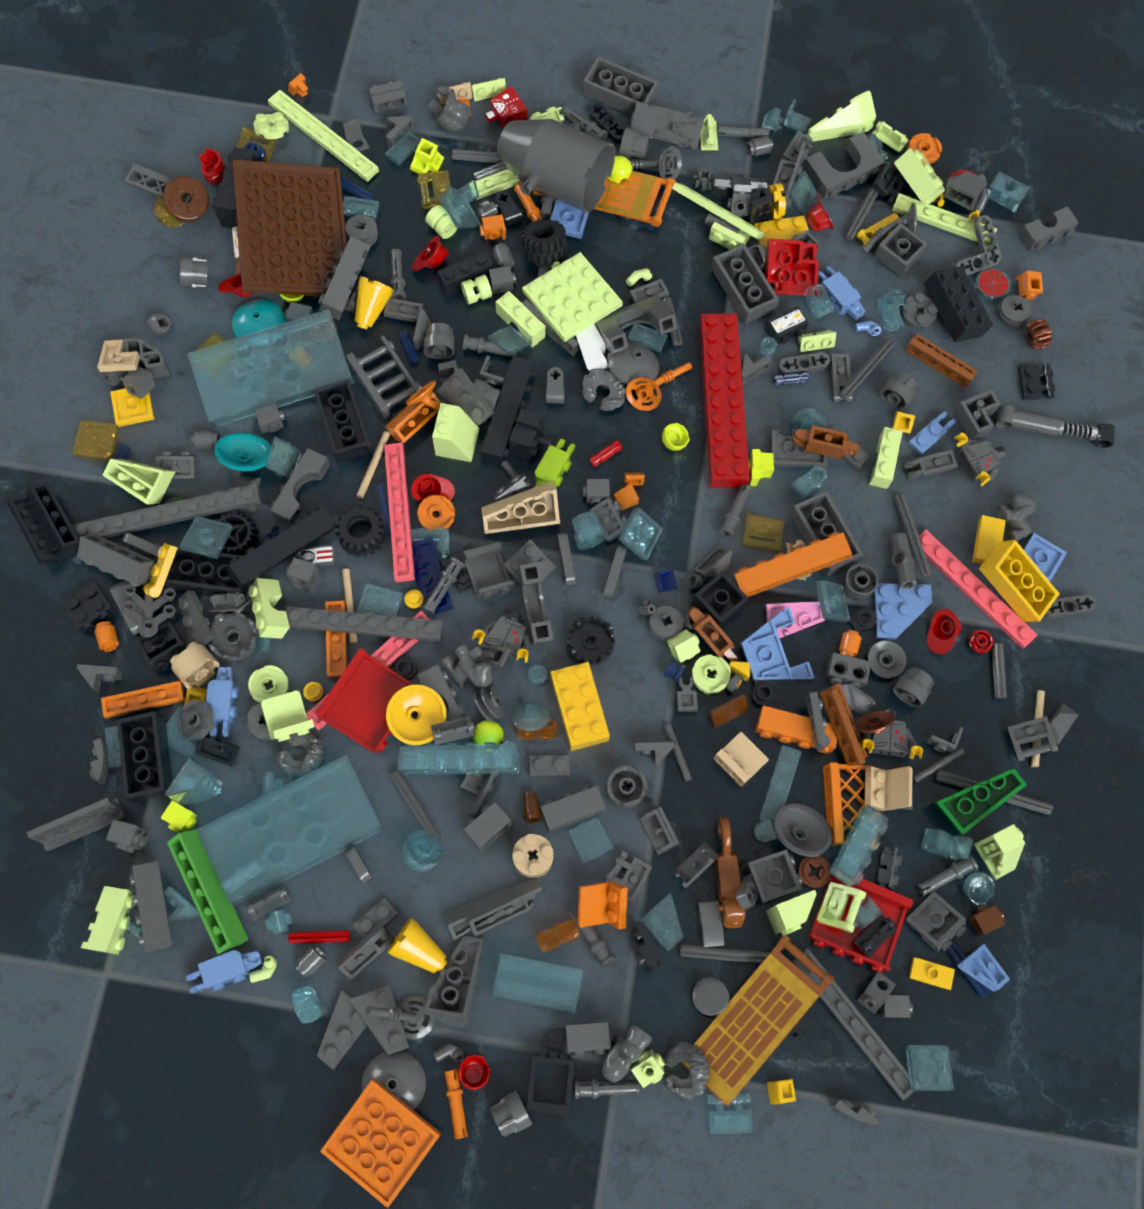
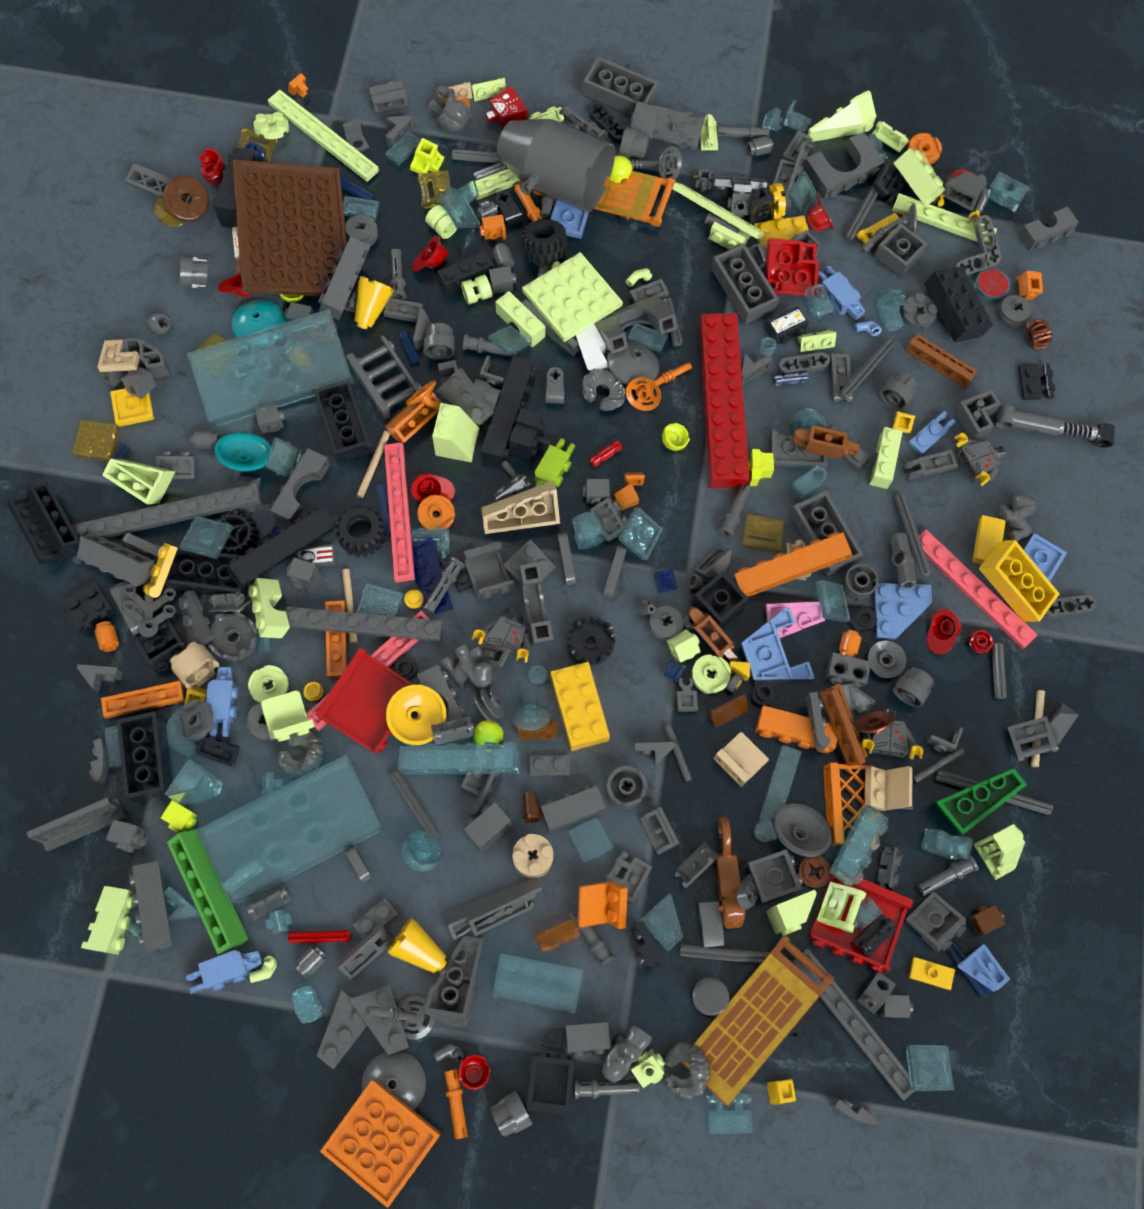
clear light blue hair [963,872,995,905] -> none

